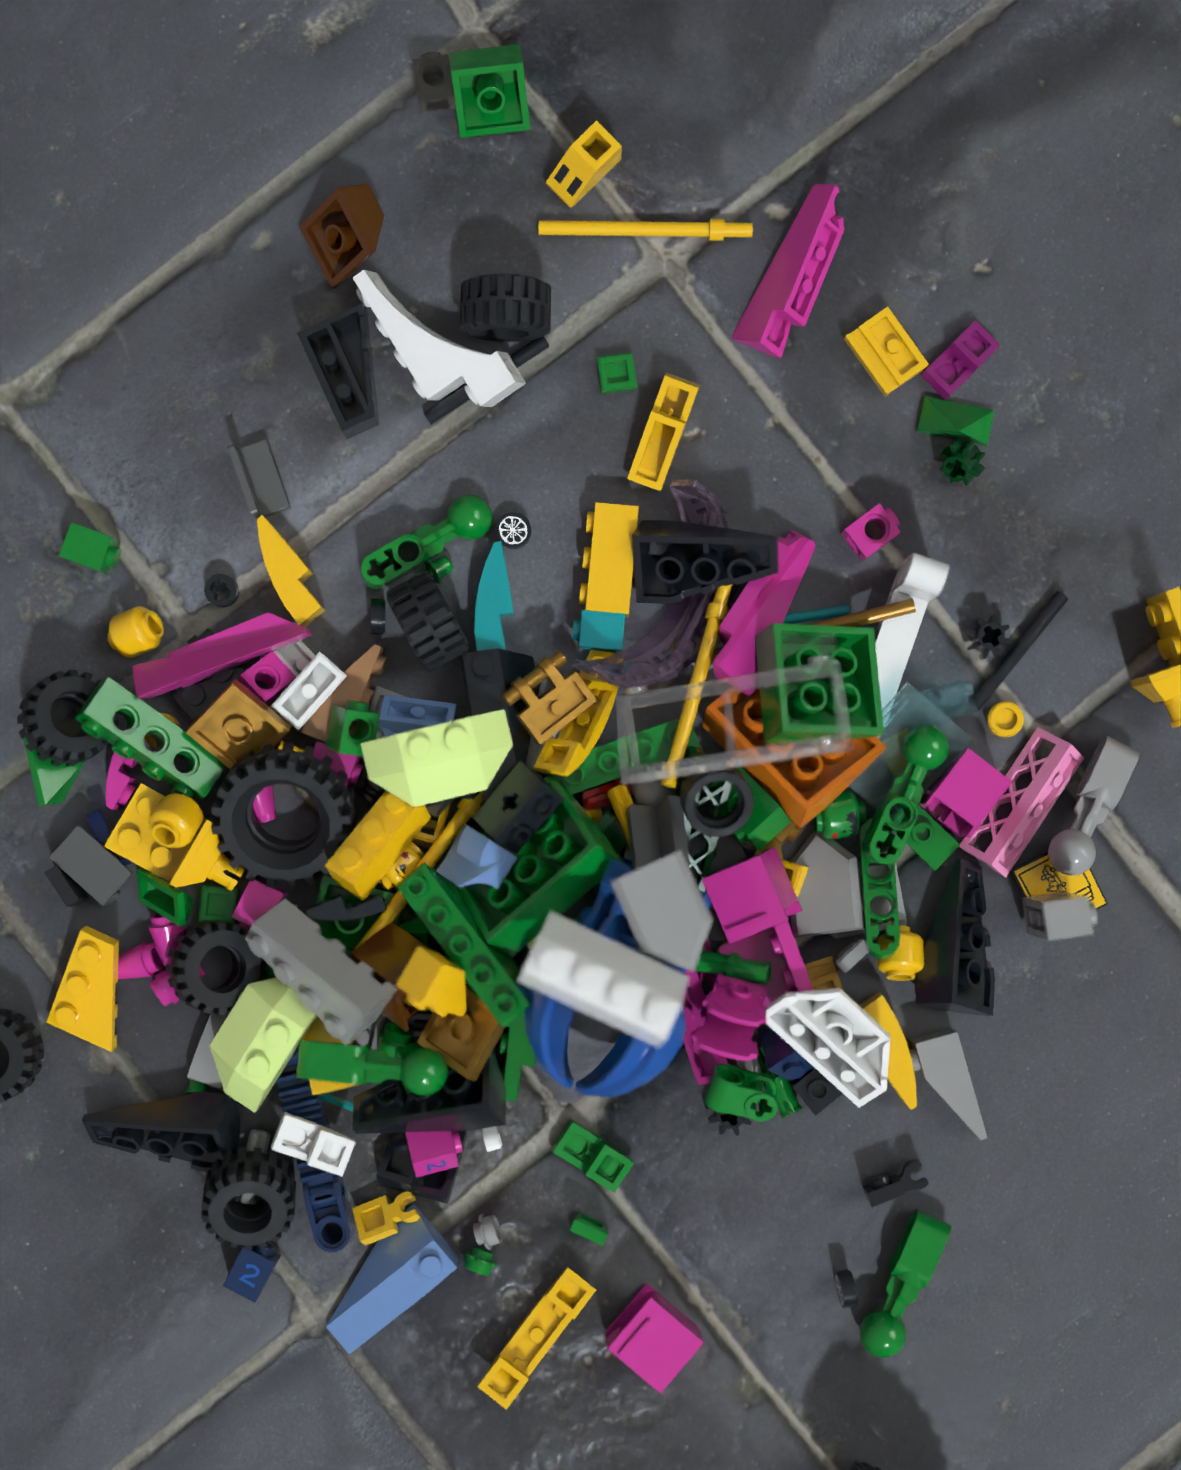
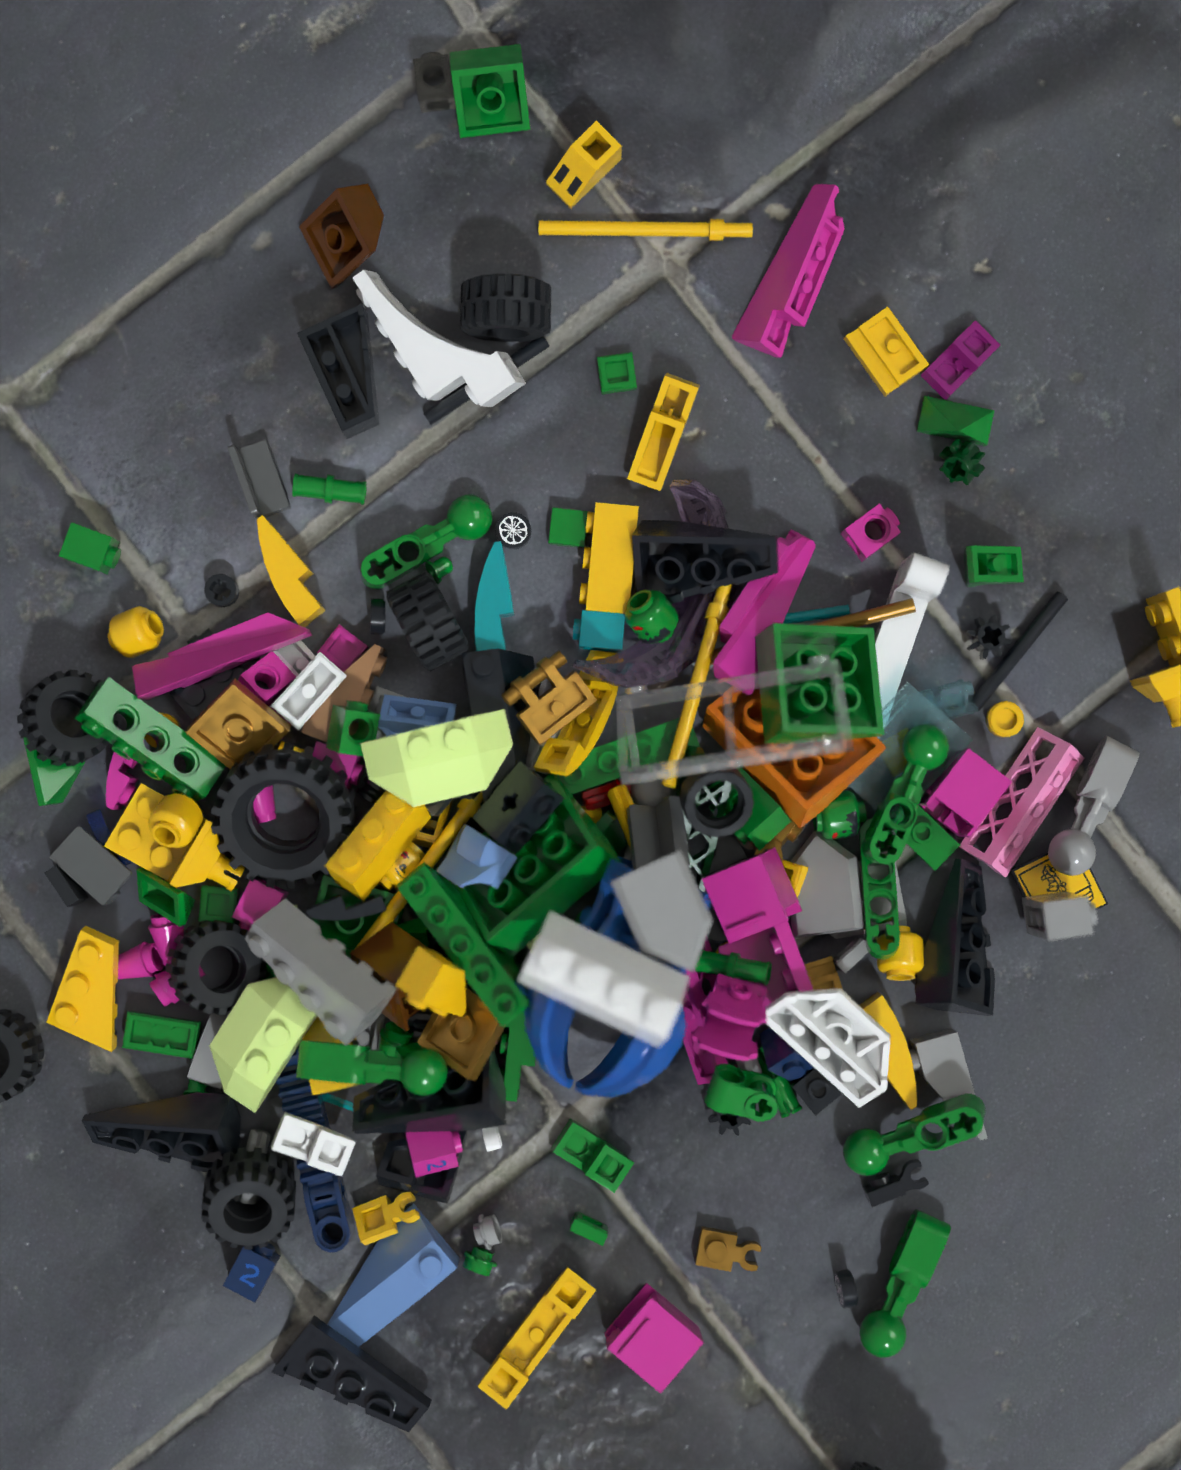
none -> green plate [122,1011,201,1059]
none -> black wing [272,1315,432,1432]
none -> green pin [292,473,367,505]
none -> dark pink tile [317,624,368,672]
none -> green tile [548,507,588,548]
none -> green head [625,590,679,644]
none -> pearl gold plate [695,1226,762,1272]
none -> green beam [843,1093,986,1176]
none -> green slope [964,546,1024,587]

